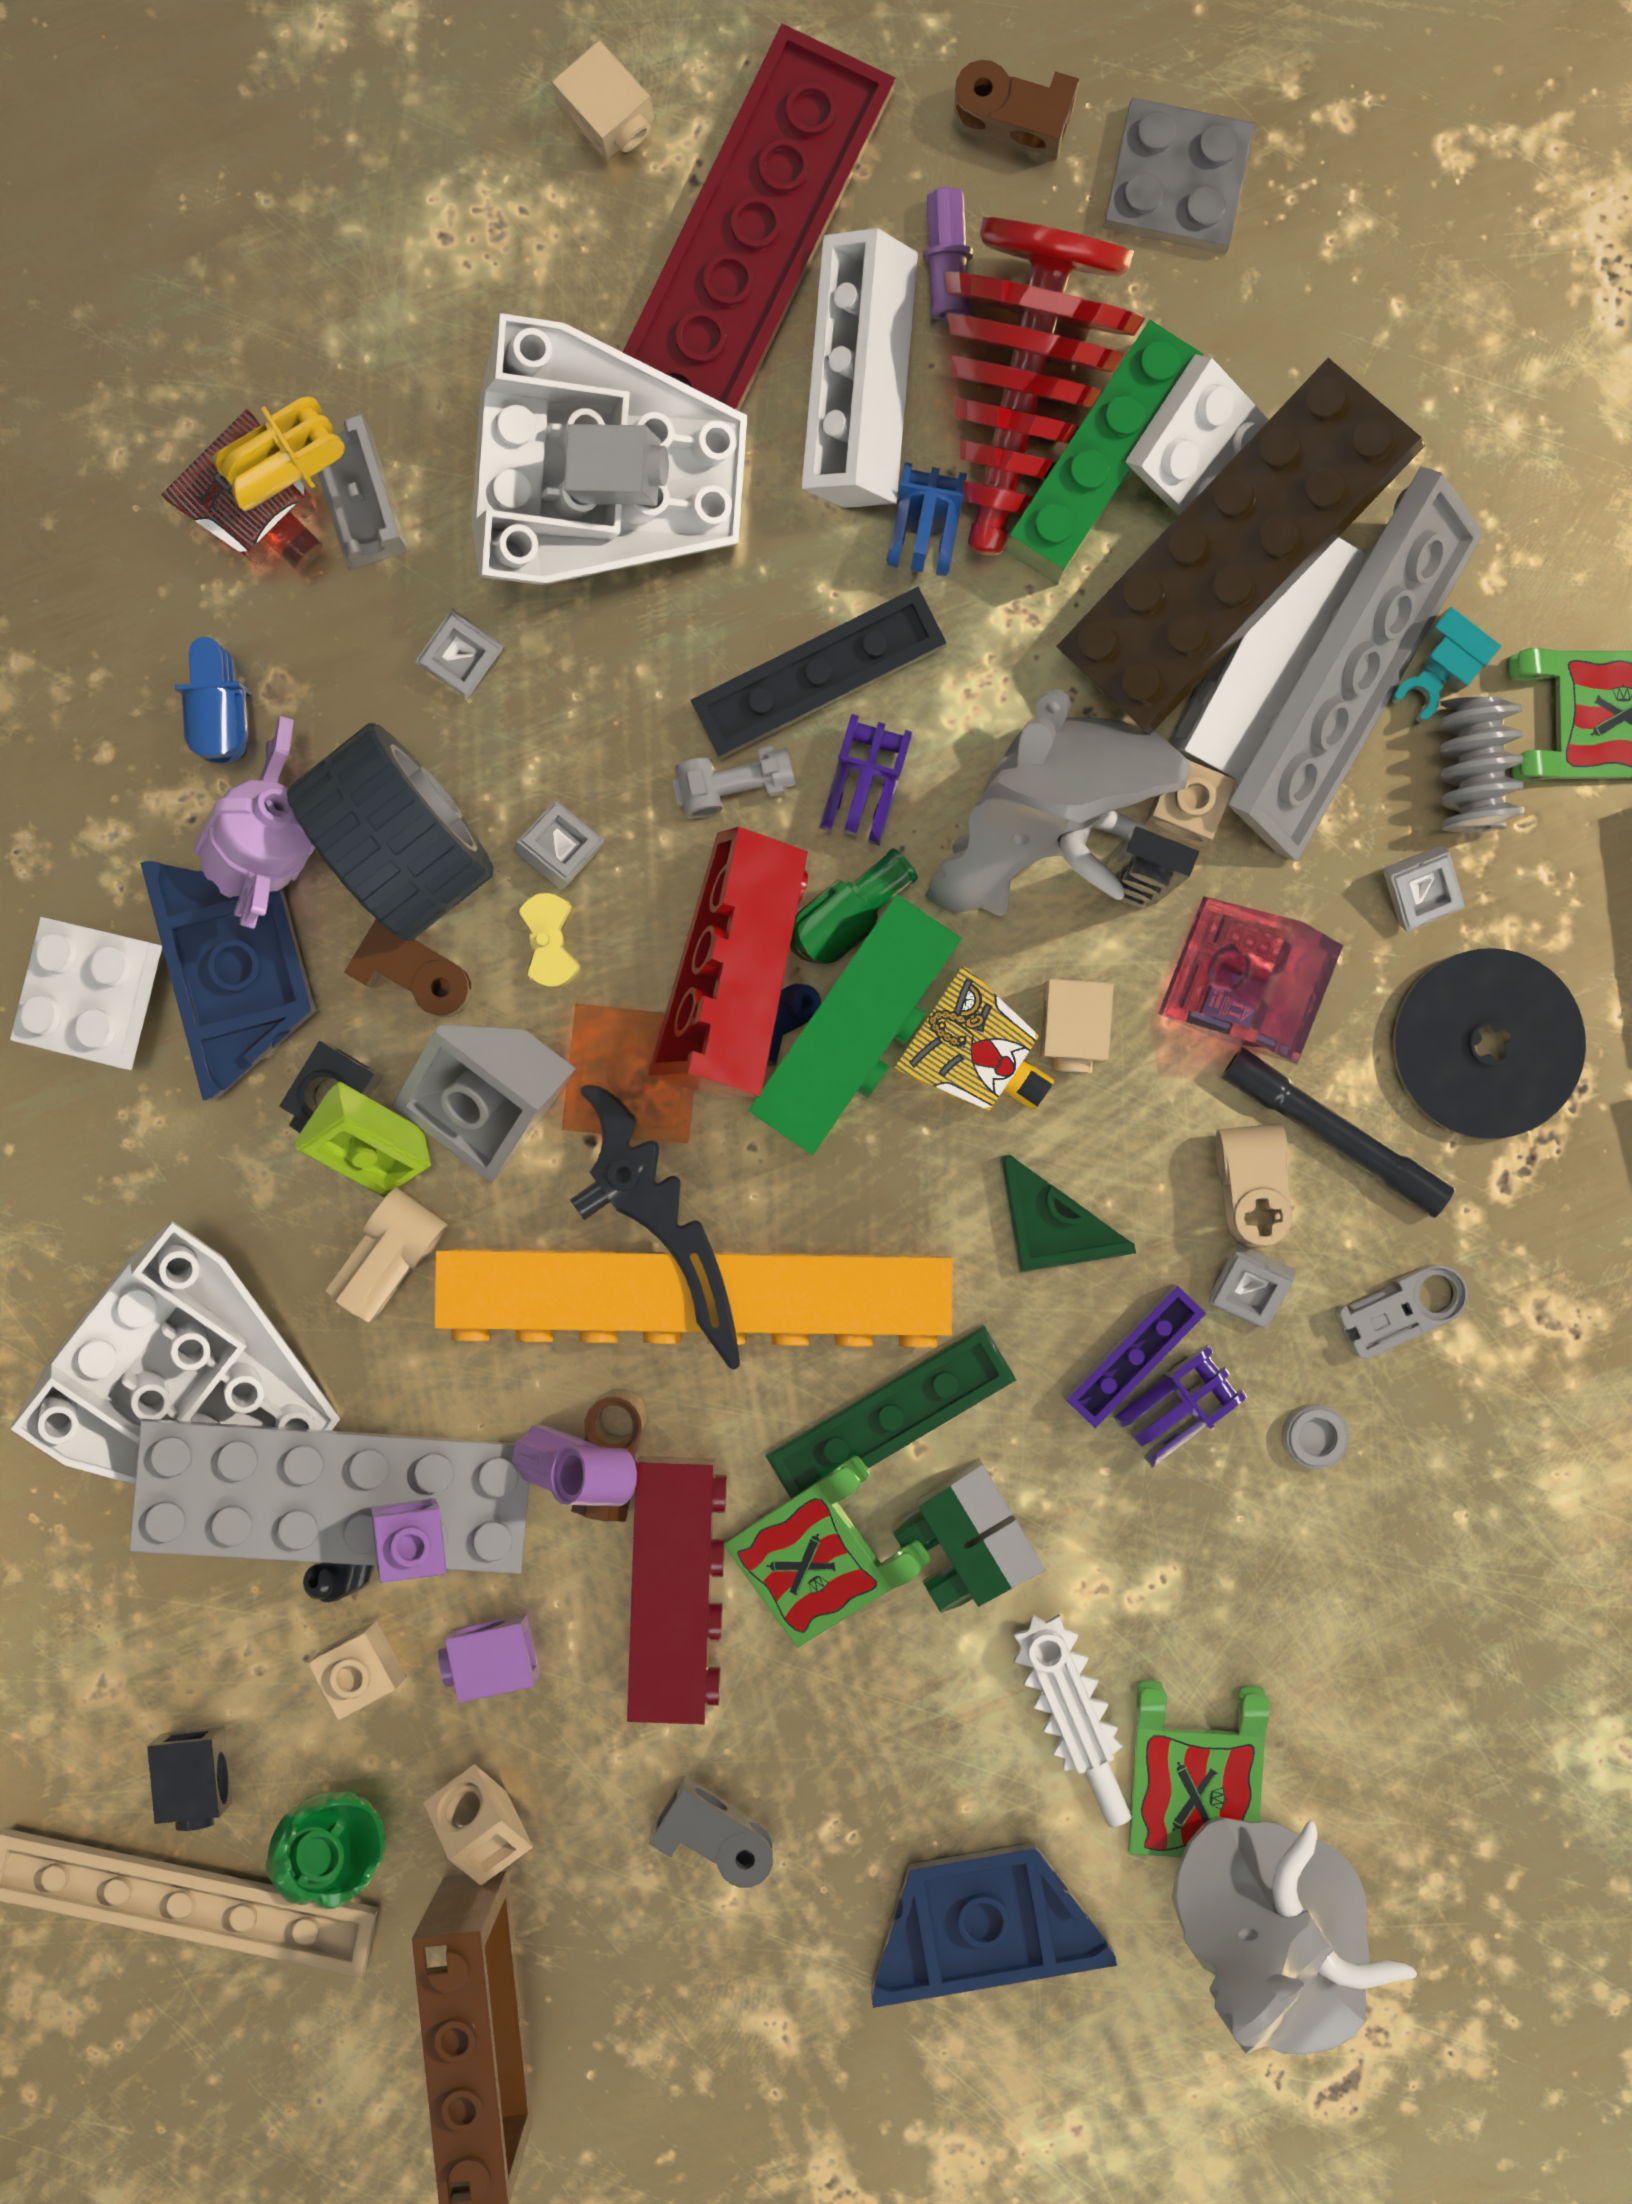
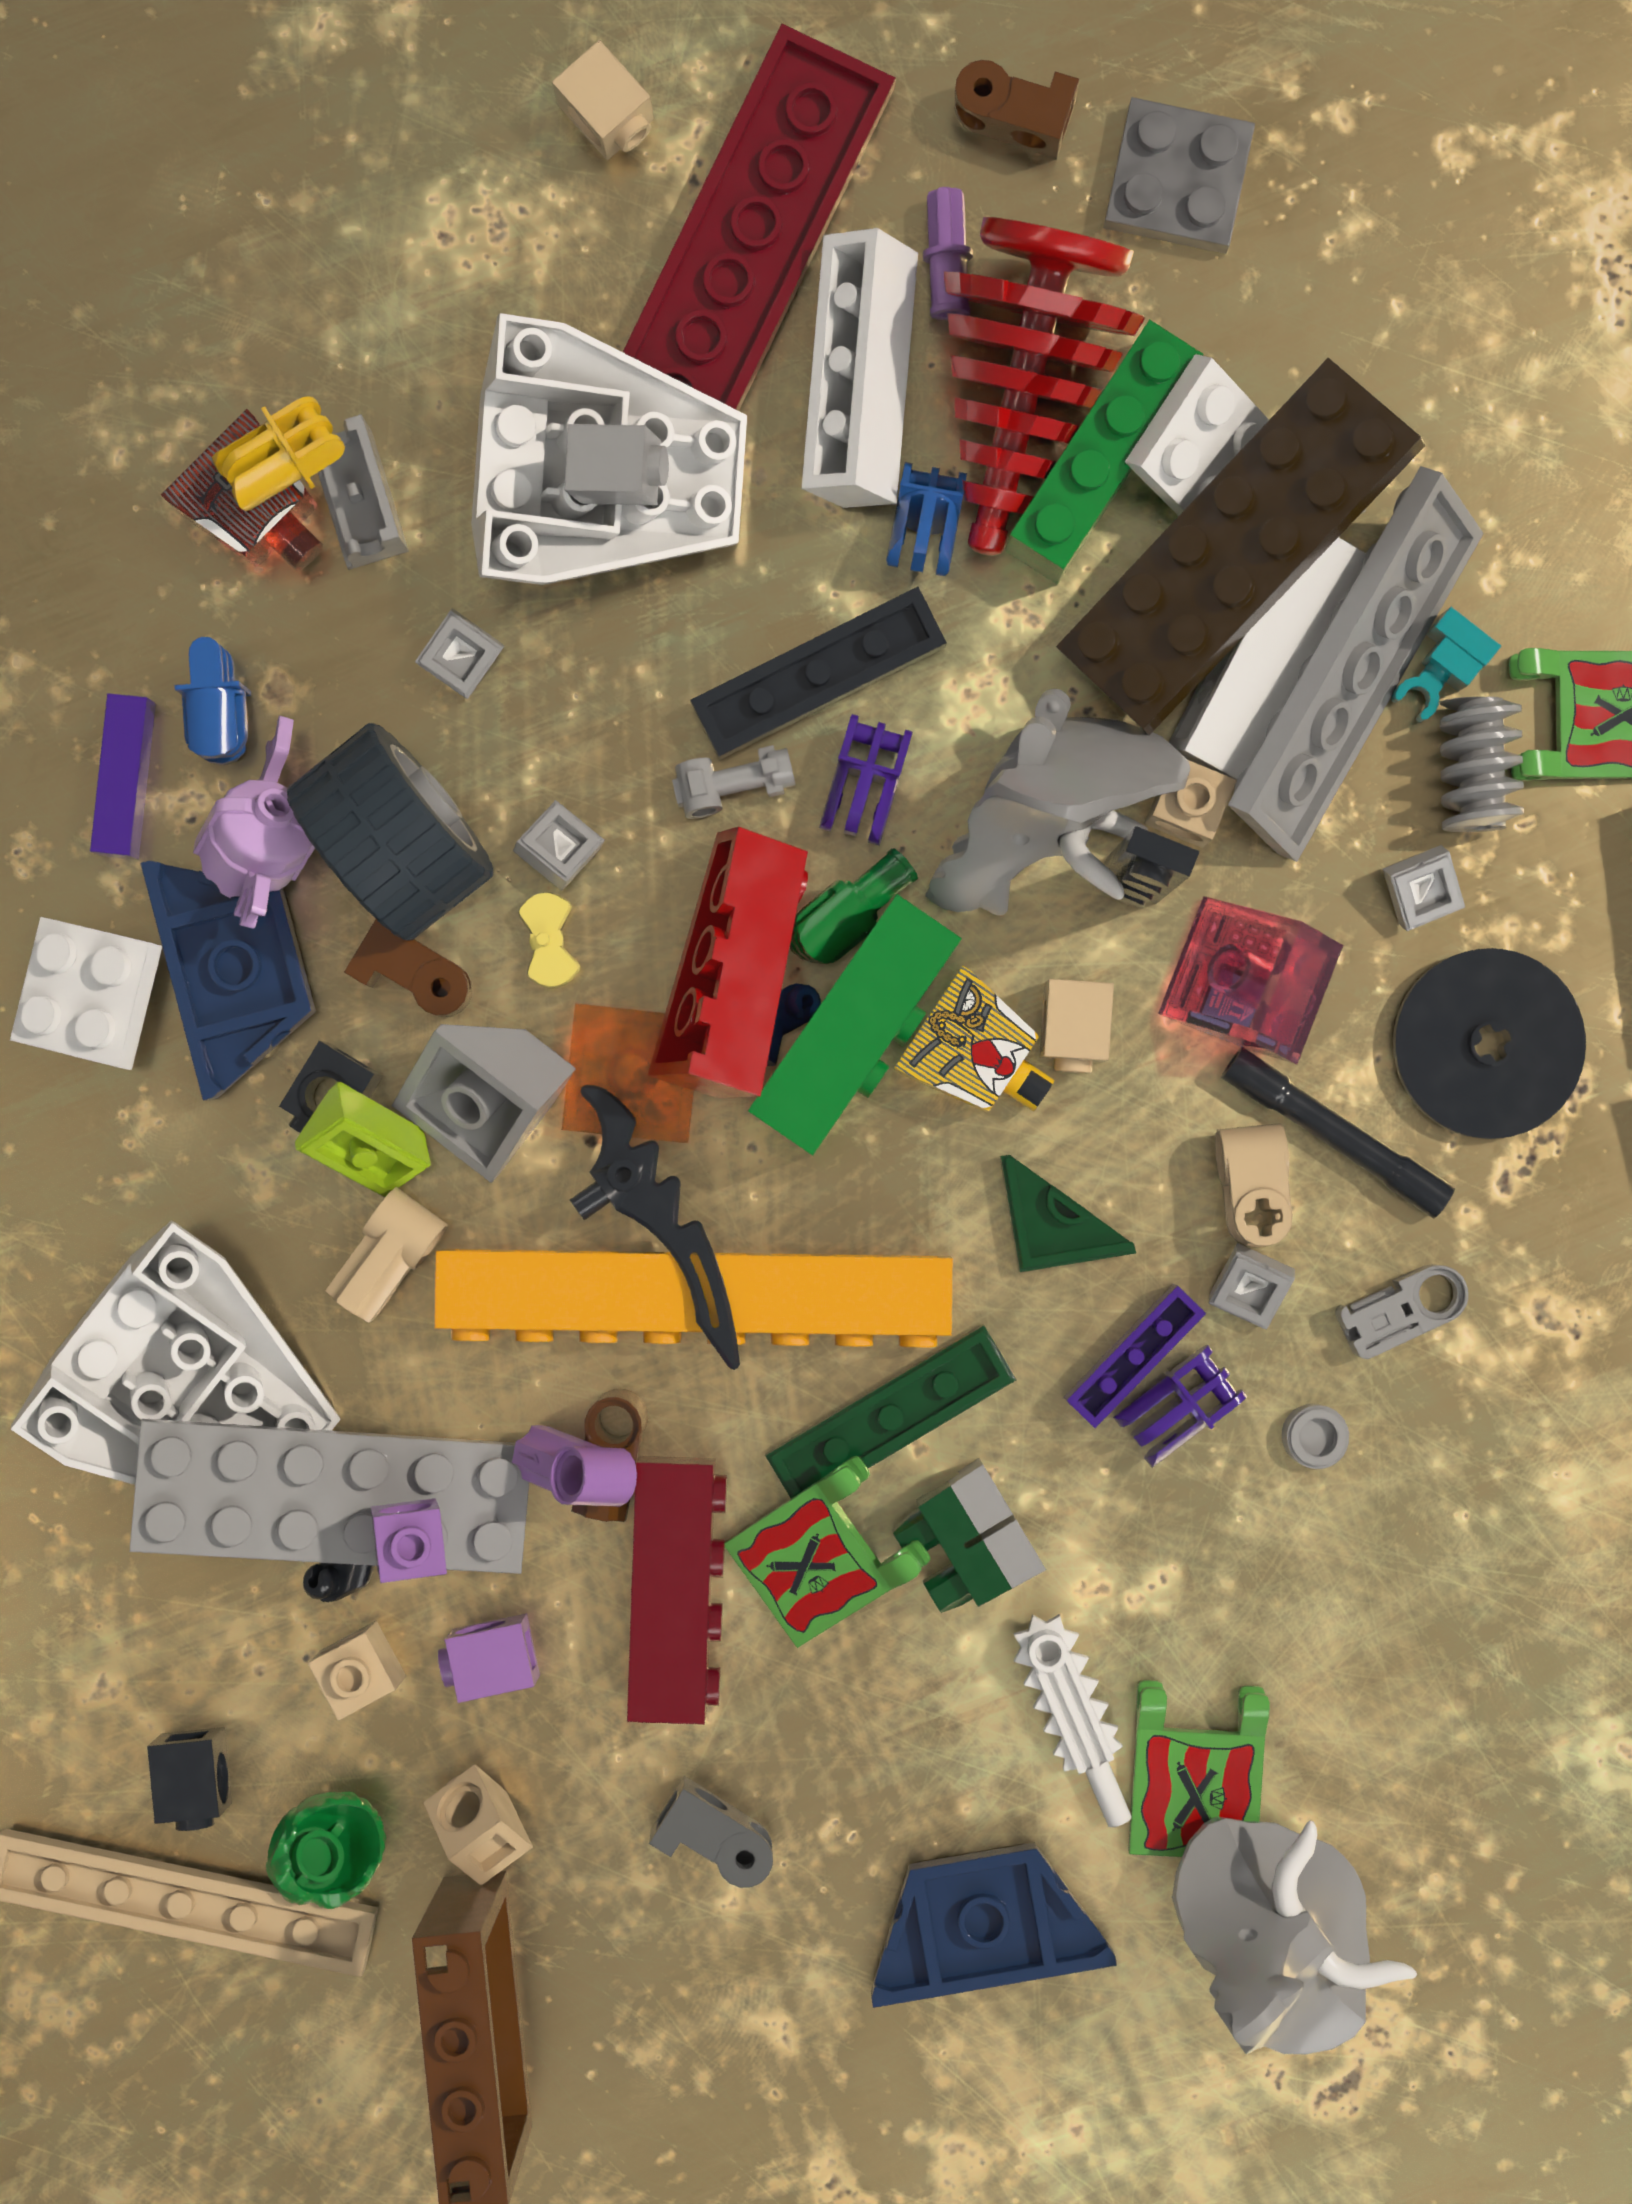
none -> dark purple piece [90,693,156,860]

